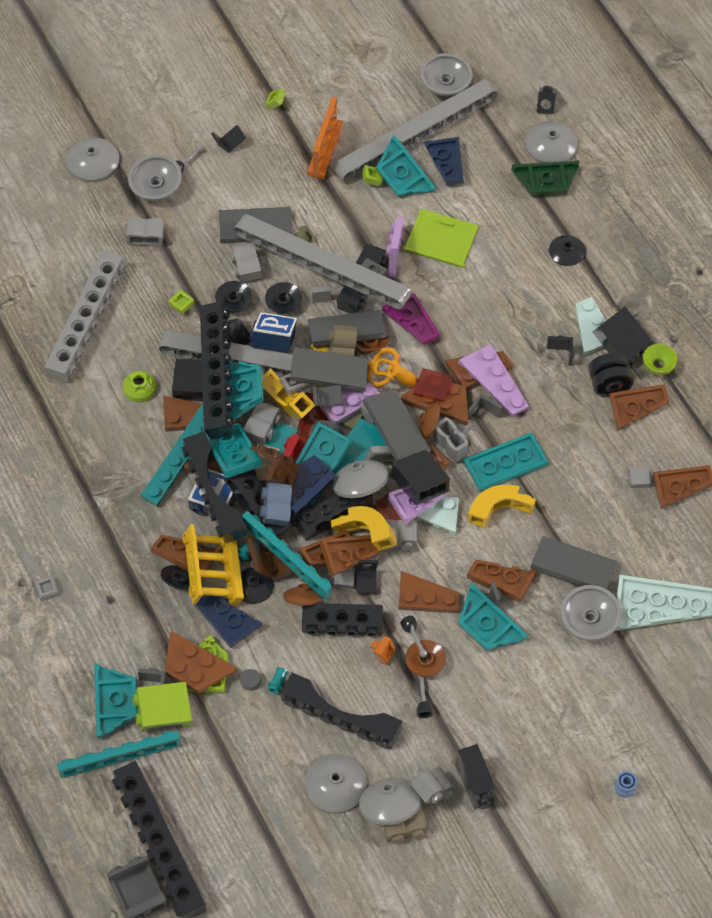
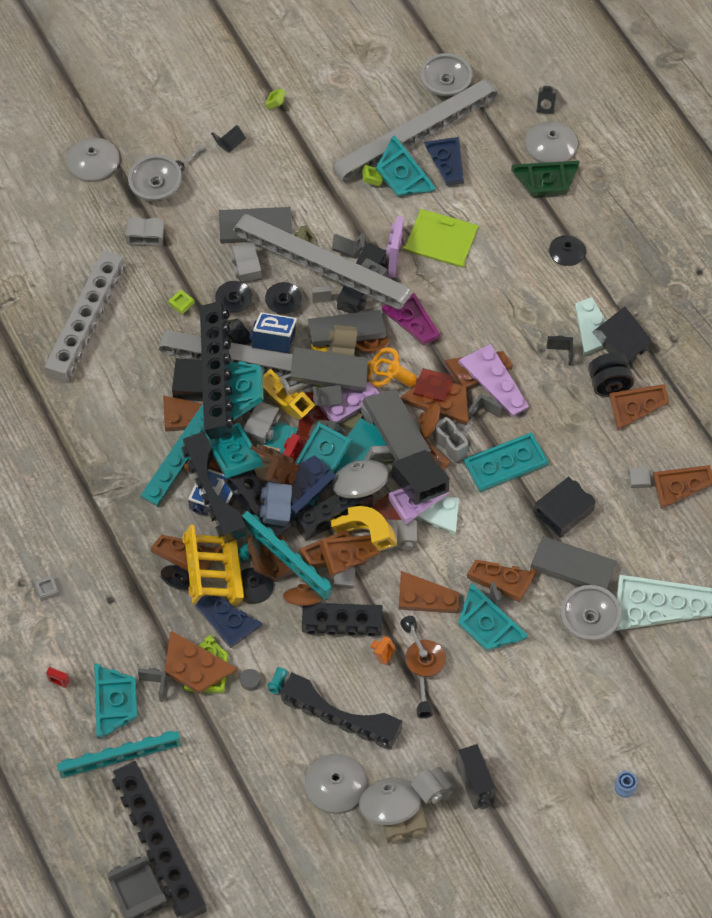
lime piece [123,370,157,402] -> none
lime panel [133,682,192,732] -> none
orange fence [307,96,343,179] -> none
black bracket [356,560,378,594] -> none
yellow arch [467,485,536,528] -> none
lime piece [643,343,677,375] -> none
none -> red tile [46,667,70,688]
none -> dark grey bracket [332,233,365,258]
none -> black brick [534,476,596,538]

